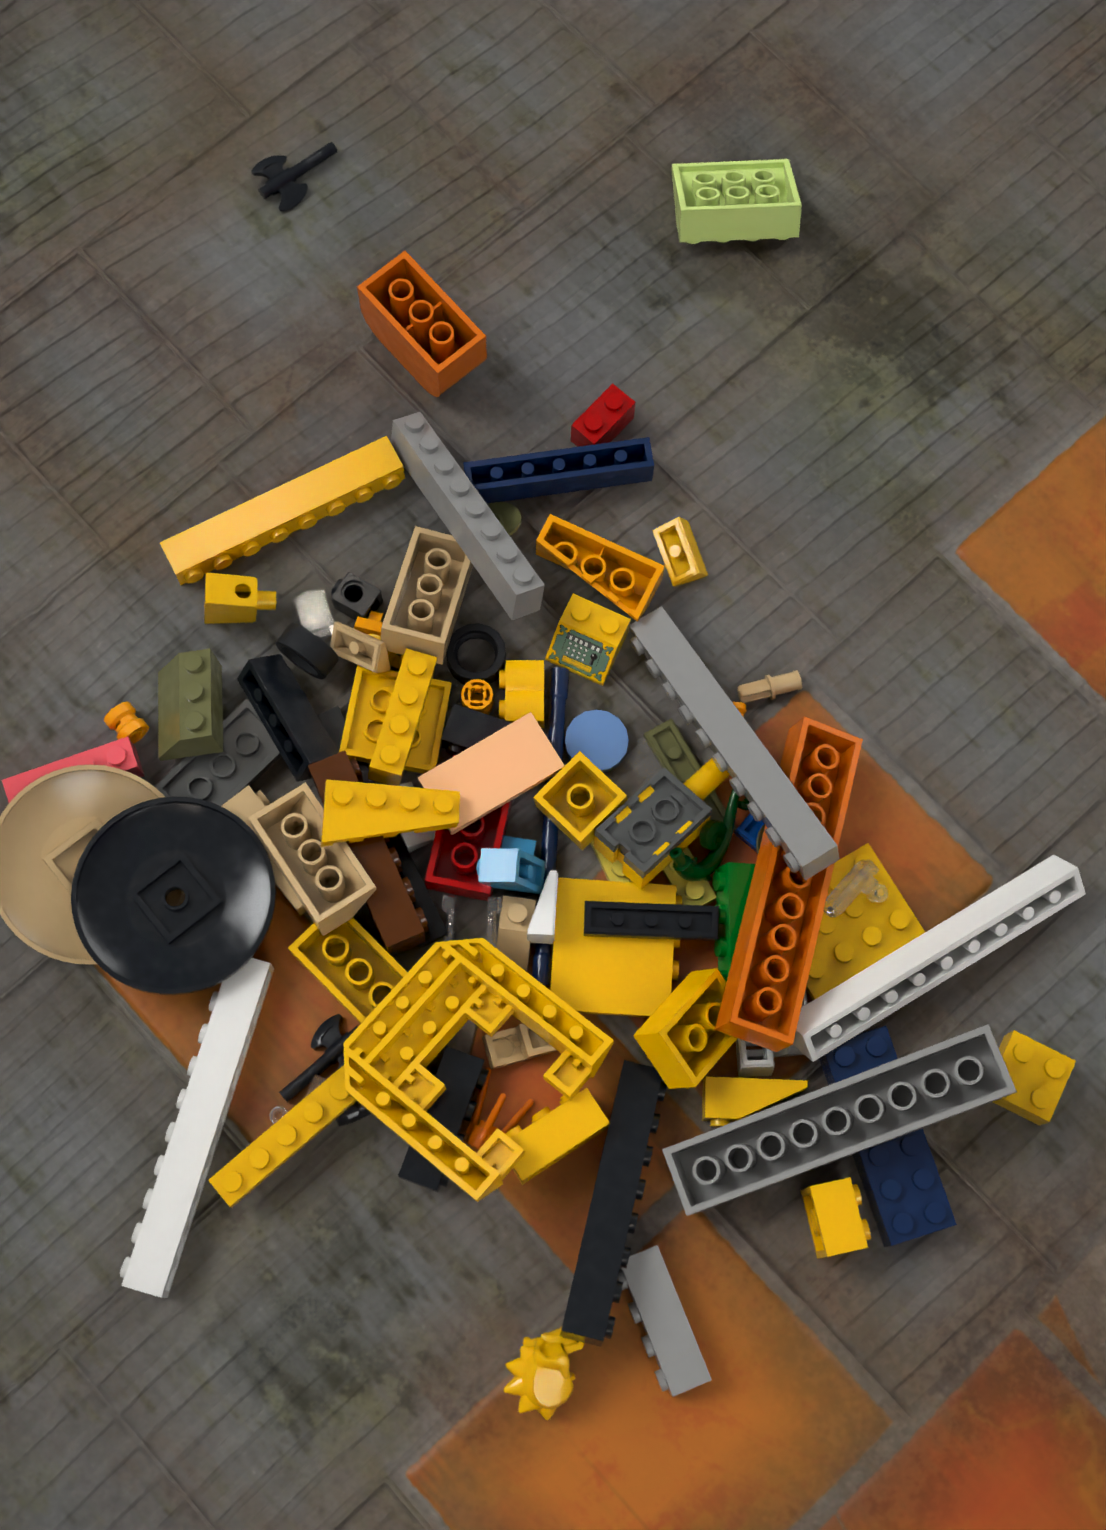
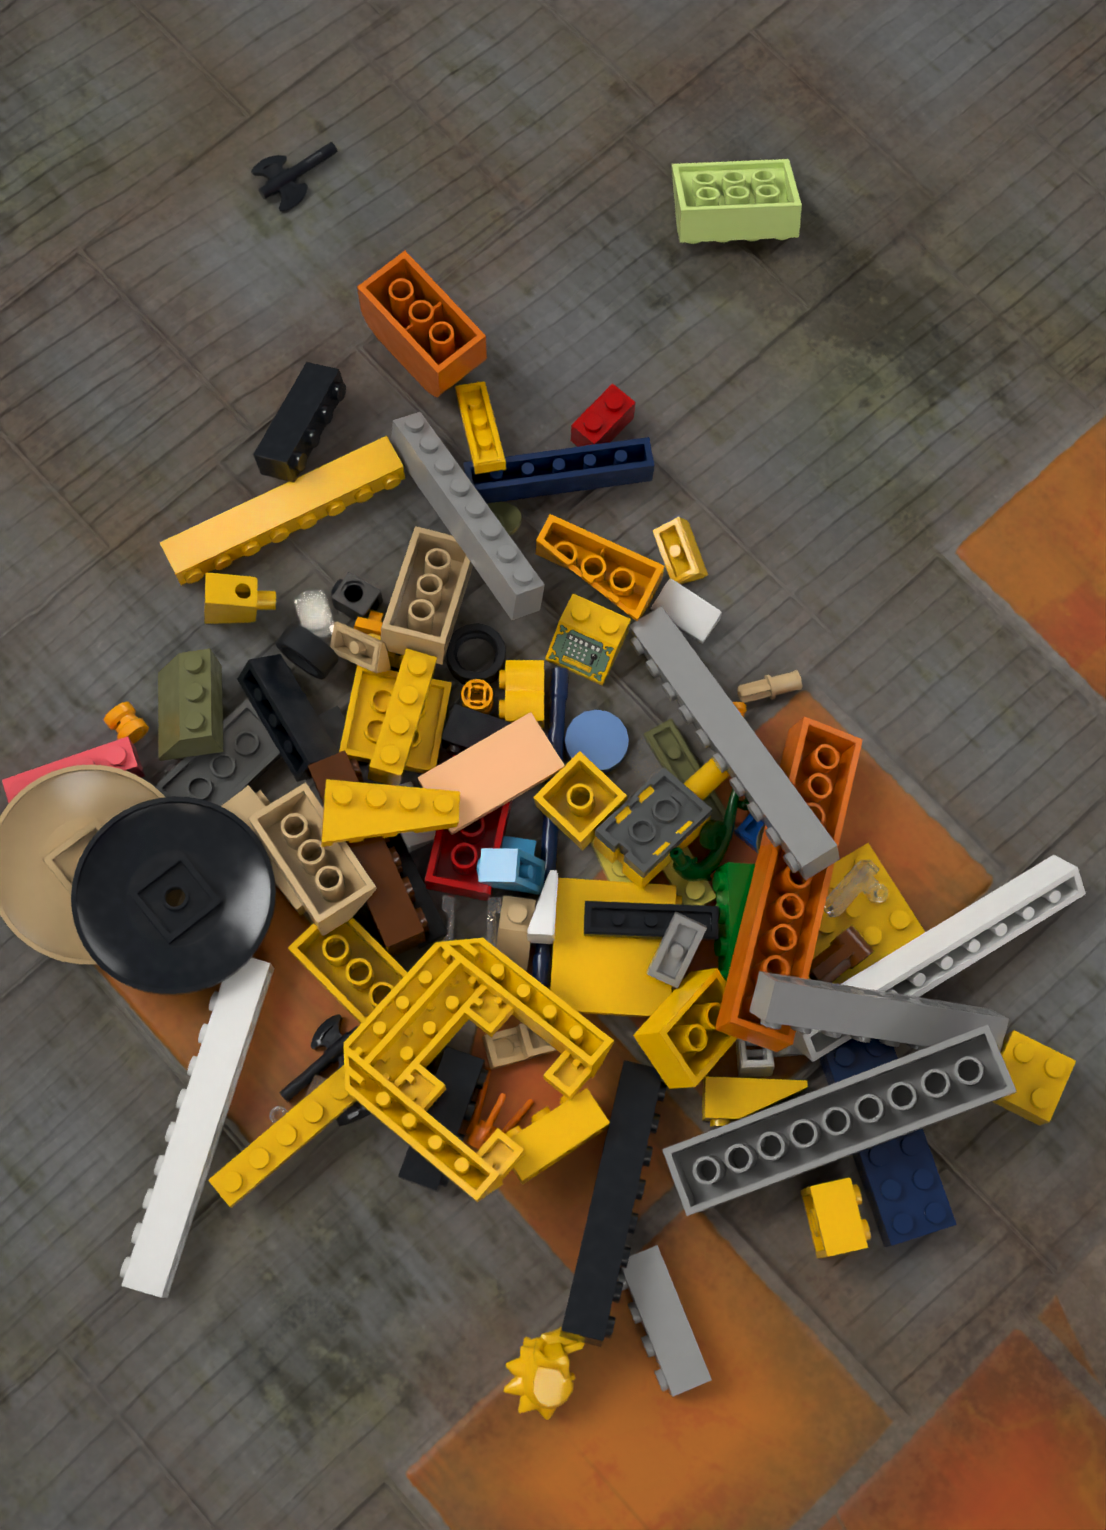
none -> black brick [253,362,346,483]
none -> yellow tile [455,381,506,474]
none -> light grey plate [647,912,707,988]
none -> white slope [651,578,722,644]
none -> light grey brick [749,971,1009,1052]
none -> reddish brown piece [809,925,874,983]

